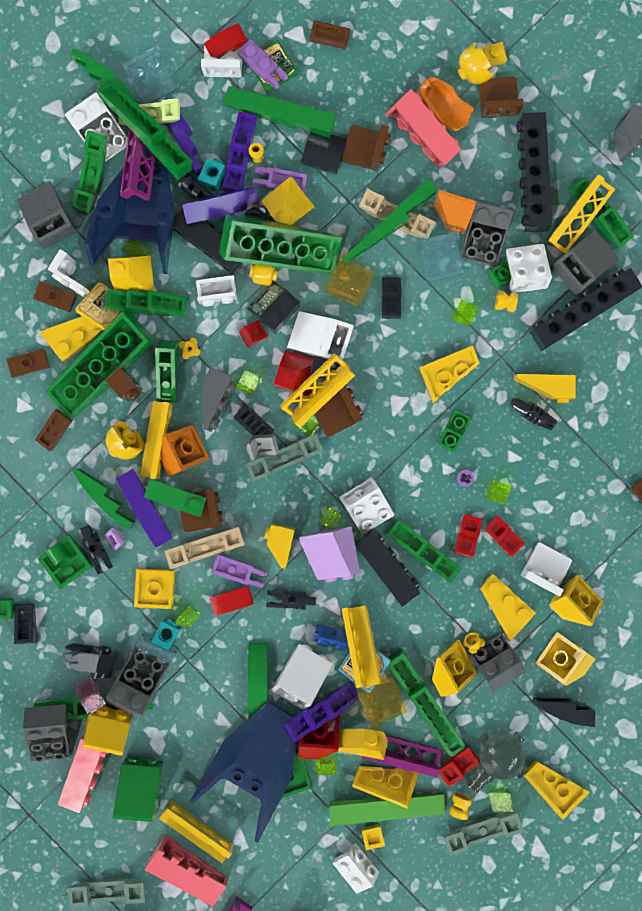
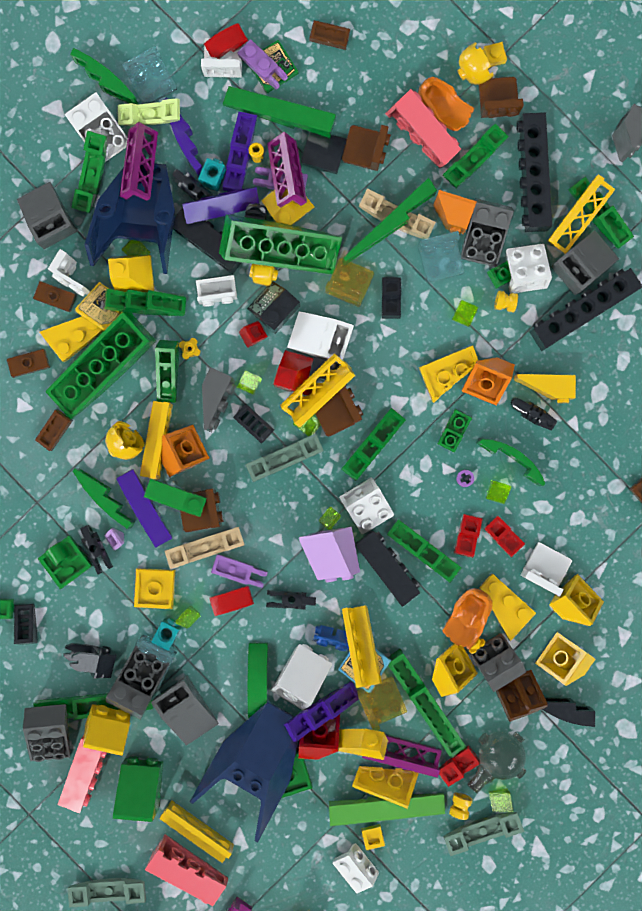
clear pink slope [75,676,105,714] -> none
green slope [97,80,193,180] -> none
reddish brown brick [105,367,143,401] -> none
light grey bracket [246,434,279,460] -> none
yellow slope [264,523,295,569] -> none
clear neon green slope [316,759,336,775] -> none
yellow wing [522,761,590,820] -> none
none -> dark grey slope [151,676,219,746]
none -> magenta fence [267,132,307,208]
none -> green slope [341,408,406,481]
none -> green slope [442,123,509,189]
none -> orange hair [442,588,493,650]
none -> orange slope [462,357,515,406]
none -> green slope [476,439,545,486]
none -> reddish brown slope [496,670,548,722]

